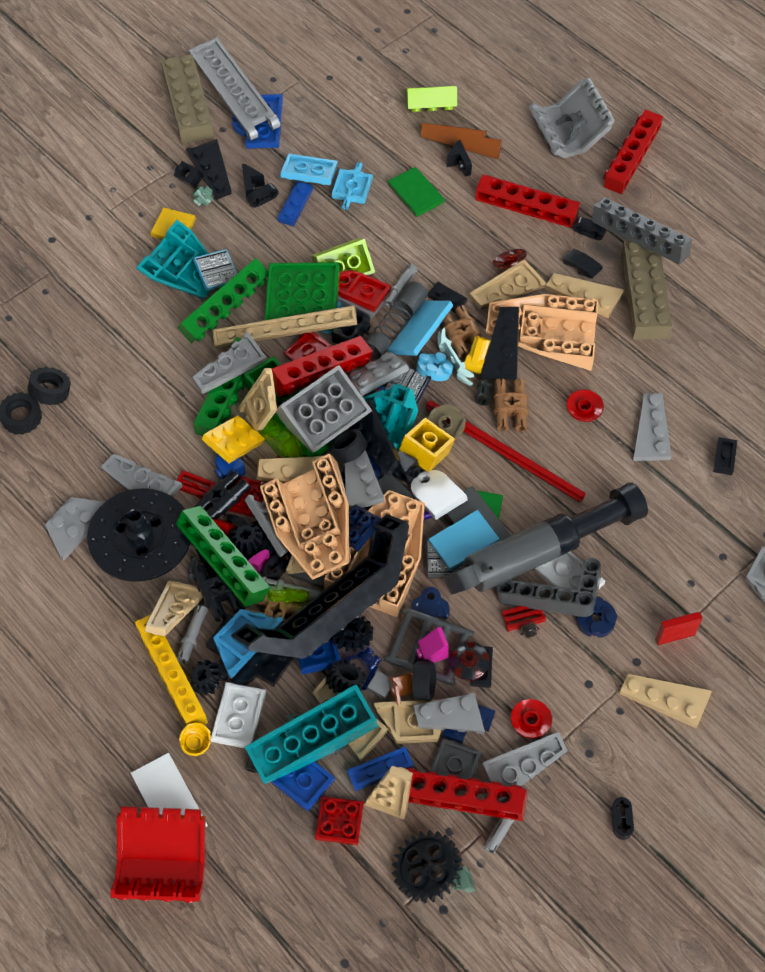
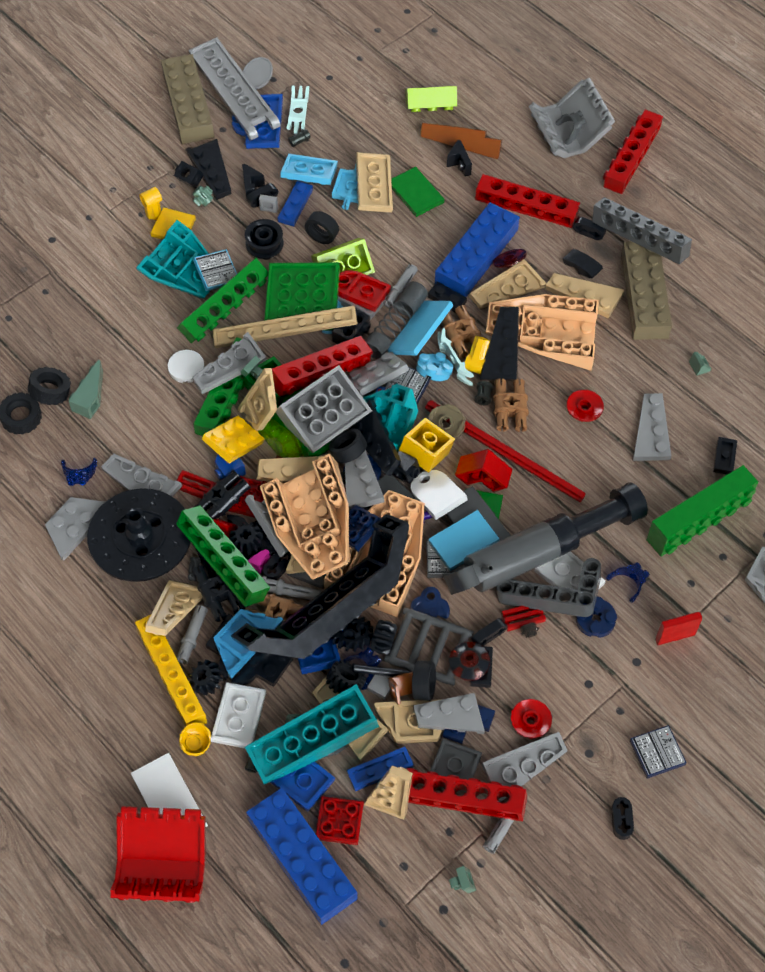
clear neon green axle [267,588,307,604] -> none
red tile [284,332,332,361] -> none
black gear [392,830,463,903] -> none
dark pink slope [416,627,448,663] -> none
tan wing [619,674,712,728] -> none
none -> clear blue helmet [61,458,97,486]
none -> sand green slope [69,360,103,419]
none -> yellow piece [139,187,162,220]
none -> white tile [168,350,204,383]
none -> sand green tile [240,355,263,379]
none -> light grey piece [243,57,273,90]
none -> black wheel [244,219,284,260]
none -> blue brick [246,788,358,925]
none -> light grey tile [259,194,278,213]
none -> light aqua piece [286,85,309,134]
none -> pearl dark grey pin [288,129,311,147]
none -> black tyre [304,211,339,244]
none -> black bar [352,664,412,677]
none -> tan tile [356,152,393,213]
none -> black gear [370,620,397,655]
none -> blue brick [435,202,520,297]
none -> red brick [455,449,513,492]
none -> black beam [471,618,508,646]
none -> clear blue helmet [606,562,650,603]
none -> light grey tile [630,725,687,779]
none -> green brick [646,465,759,557]
none -> sand green slope [689,351,712,376]

